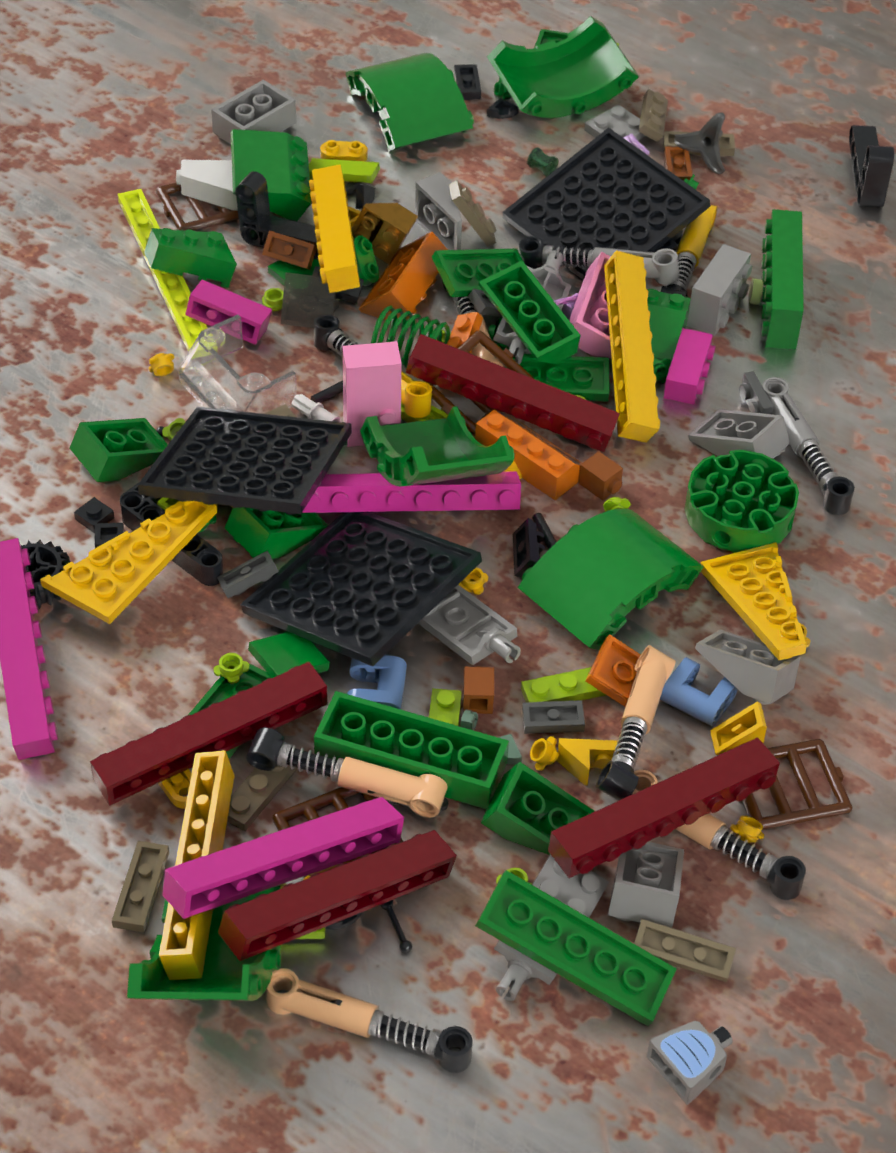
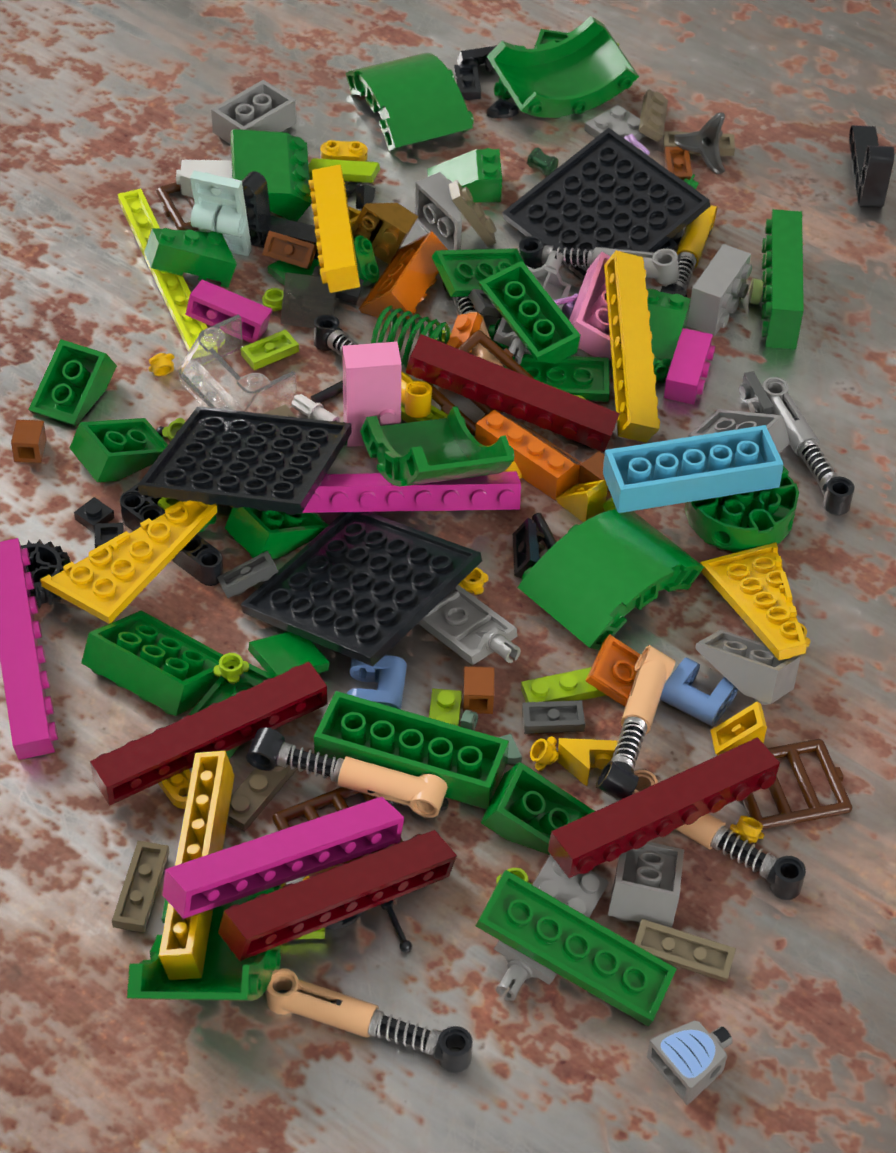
none -> dark orange brick [11,419,47,463]
none -> green slope [28,339,117,426]
none -> green slope [81,610,223,716]
none -> light aqua plate [190,171,252,256]
none -> lime plate [241,329,299,371]
none -> green slope [427,148,502,203]
none -> black plate [457,45,497,72]
none -> yellow slope [555,479,608,522]
none -> medium azure brick [603,425,784,513]

